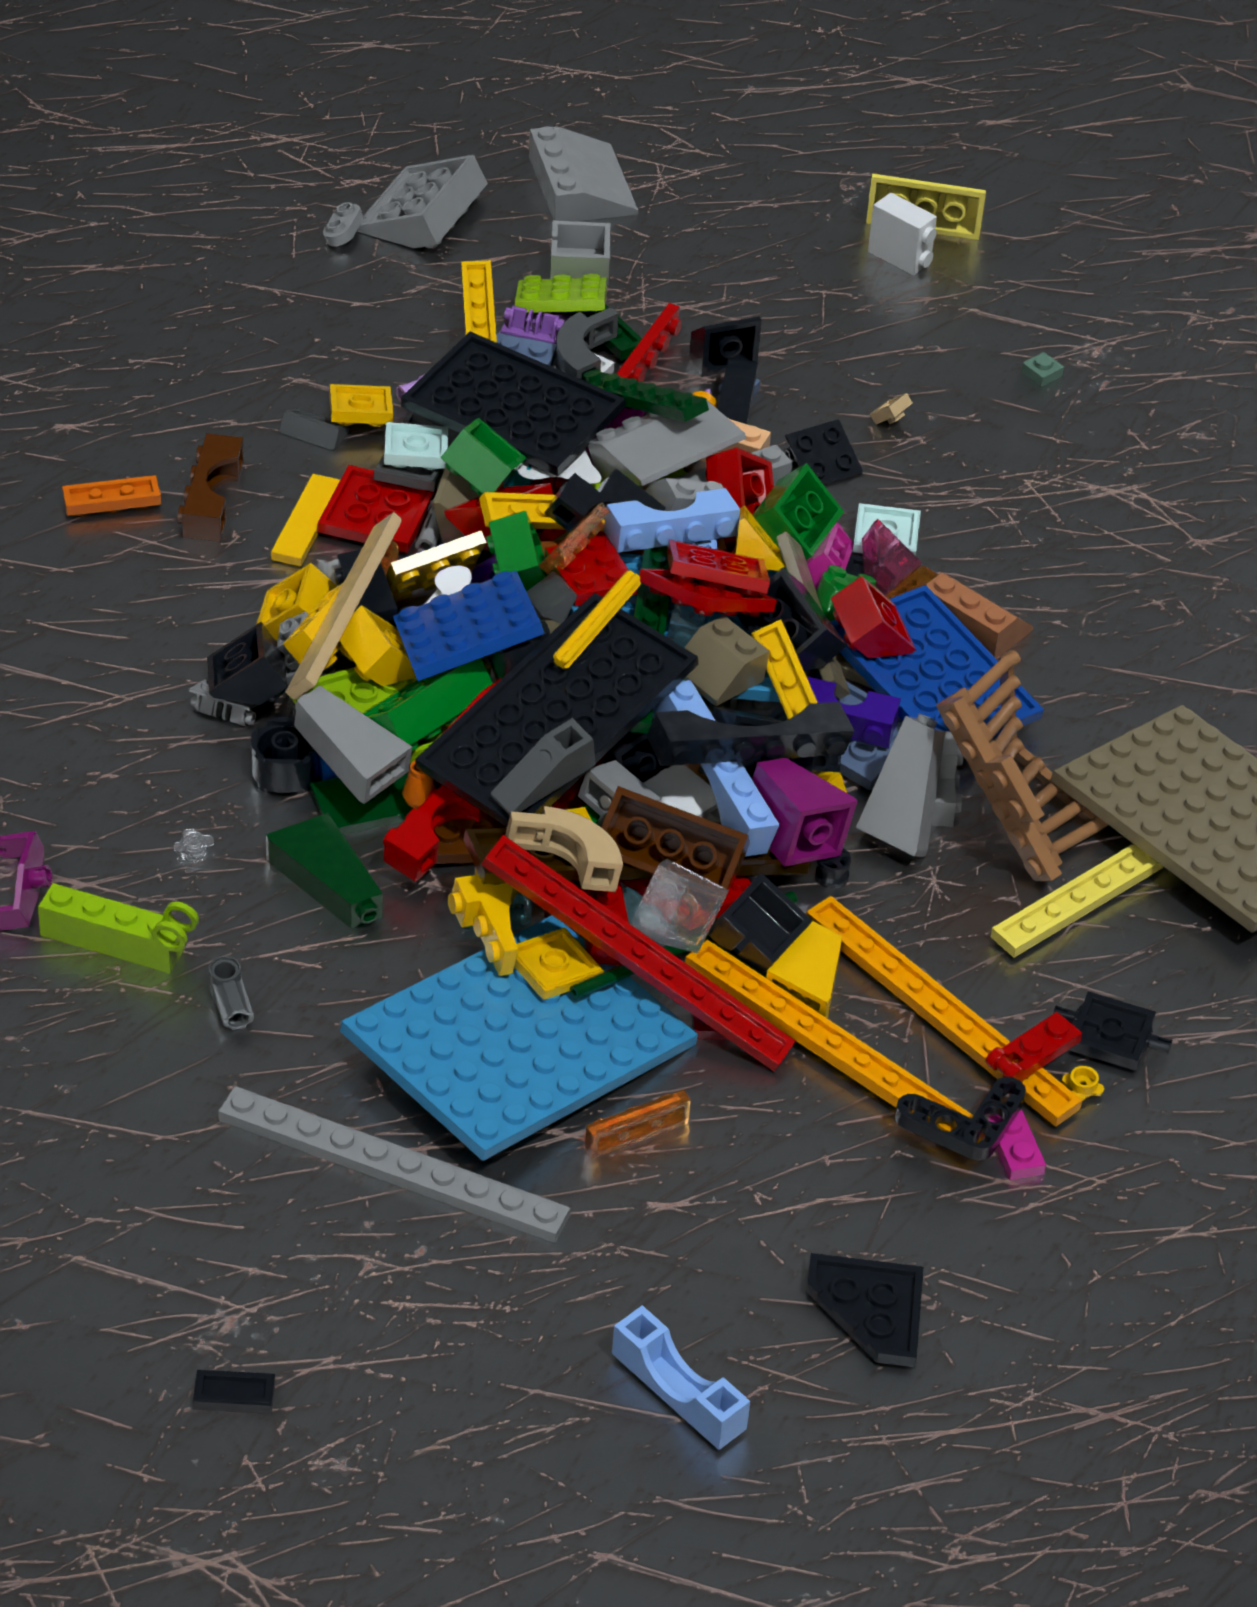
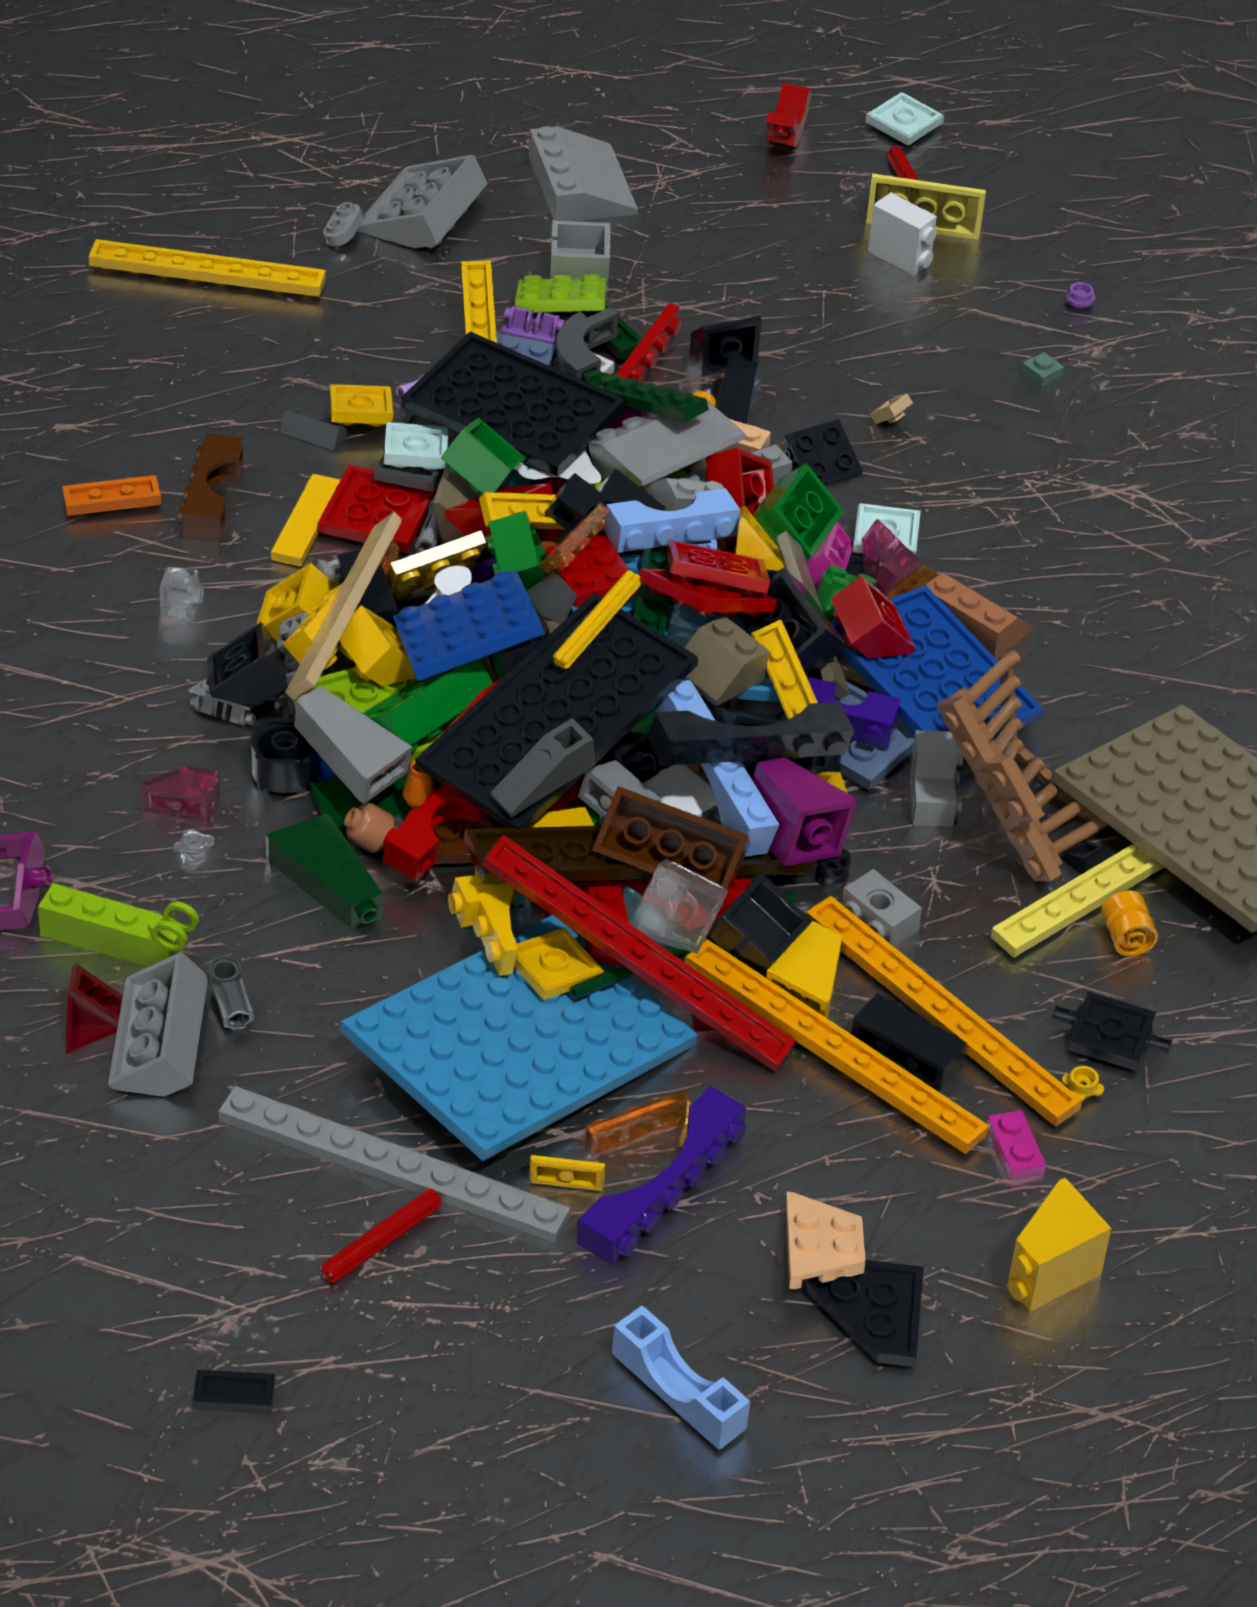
tan arch [505,806,623,892] -> none
light grey slope [856,713,945,857] -> none
black beam [895,1077,1026,1160] -> none
red plate [985,1012,1082,1081] -> none
none -> dark red slope [65,964,123,1055]
none -> yellow plate [88,239,326,297]
none -> light grey slope [108,951,208,1097]
none -> clear pink slope [141,766,220,824]
none -> clear brick [159,566,204,621]
none -> red axle [320,1188,441,1283]
none -> nougat head [344,802,397,853]
none -> yellow slope [529,1155,606,1191]
none -> dark purple arch [577,1086,747,1266]
none -> red arch [766,83,811,147]
none -> light nougat wing [785,1192,865,1289]
none -> light grey brick [842,869,922,947]
none -> black brick [851,993,967,1092]
none -> light aqua plate [866,92,944,145]
none -> red axle [886,146,918,180]
none -> yellow slope [1007,1178,1112,1312]
none -> black slope [1062,841,1112,875]
none -> medium lavender plate [1066,282,1095,309]
none -> light orange wheel [1101,890,1158,957]

